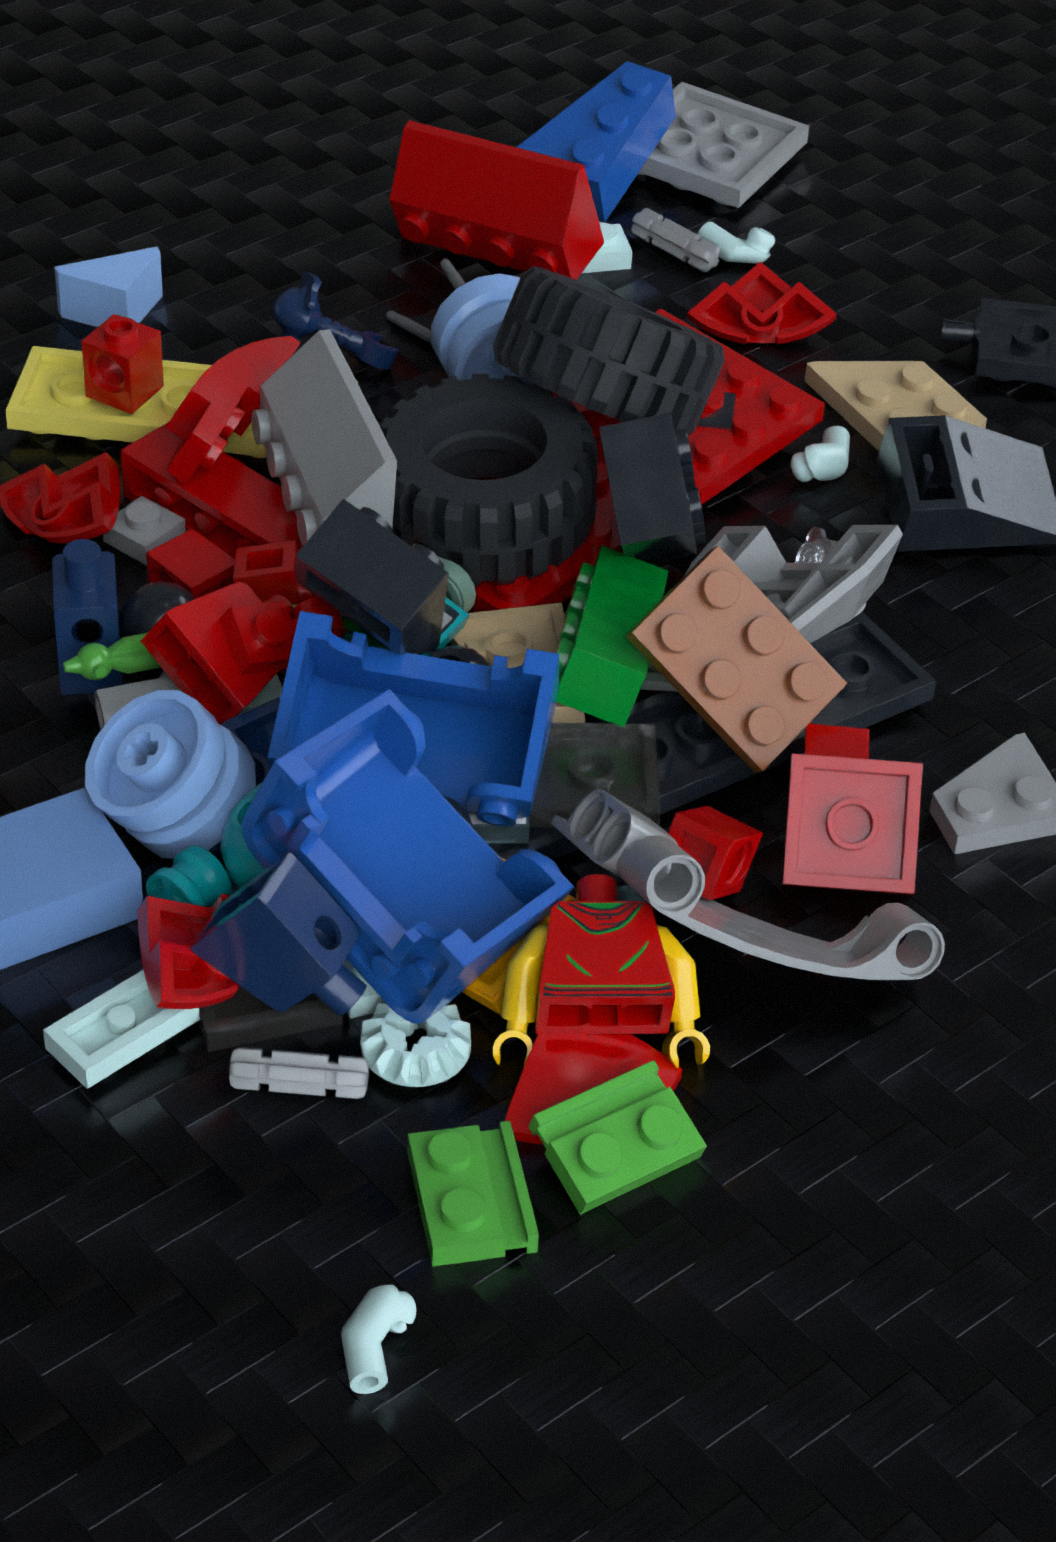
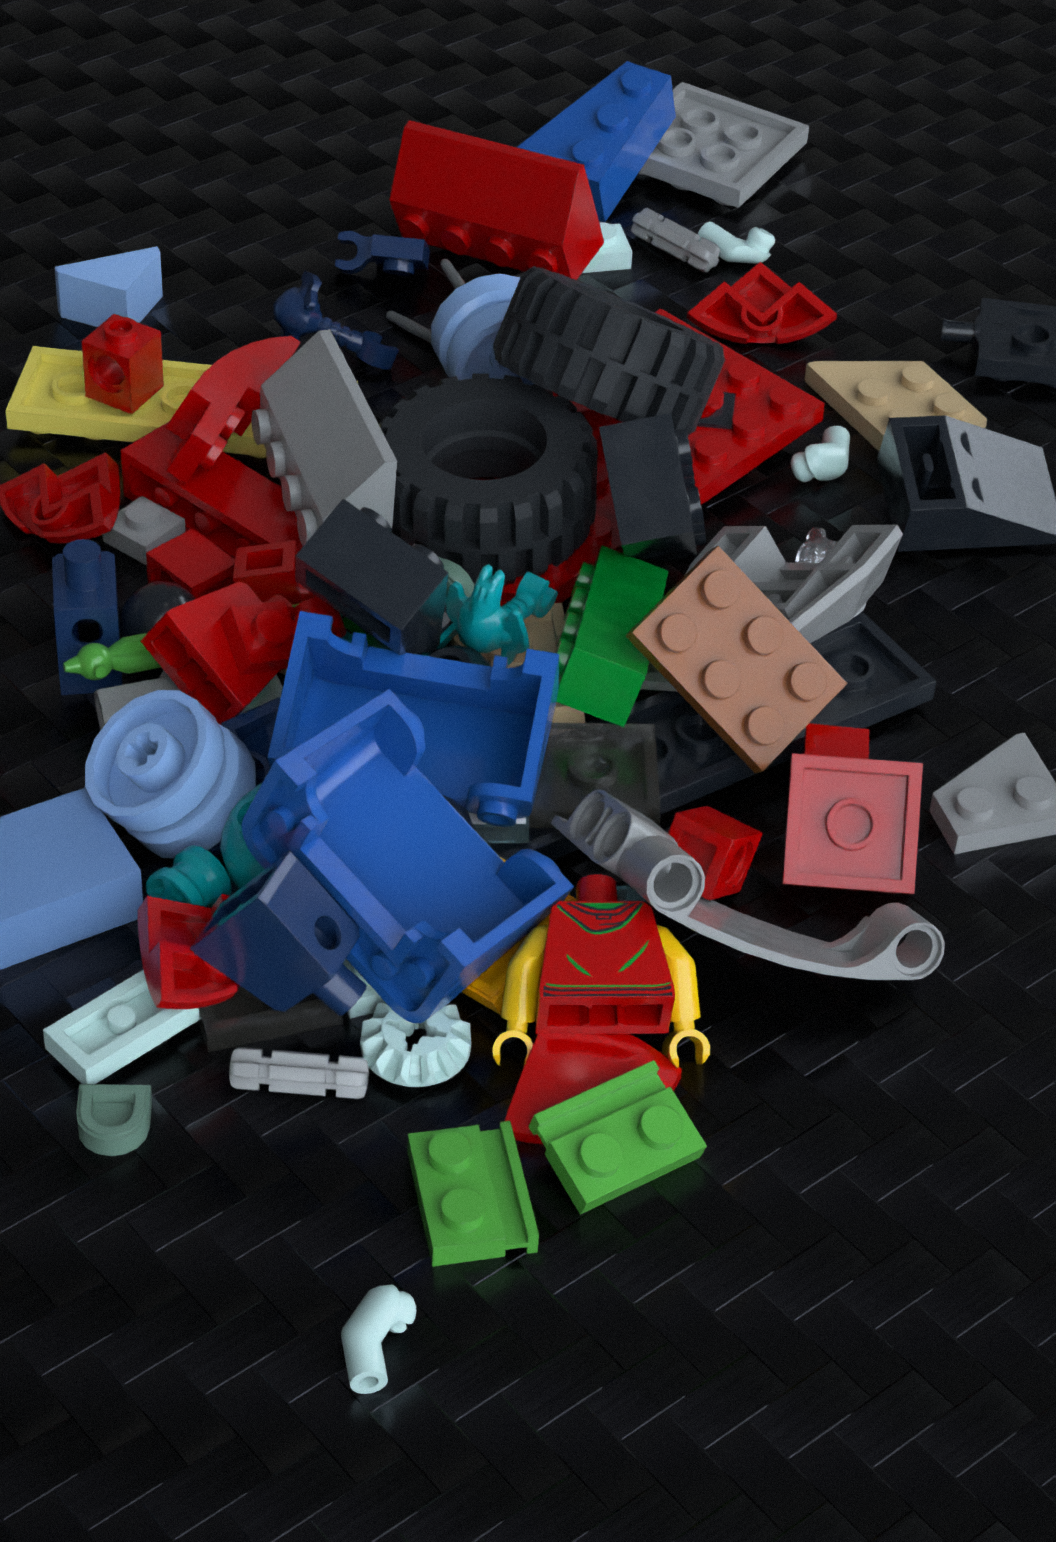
none -> sand green tile [76,1084,152,1156]
none -> dark blue plate [335,231,430,276]
none -> teal piece [446,564,558,665]

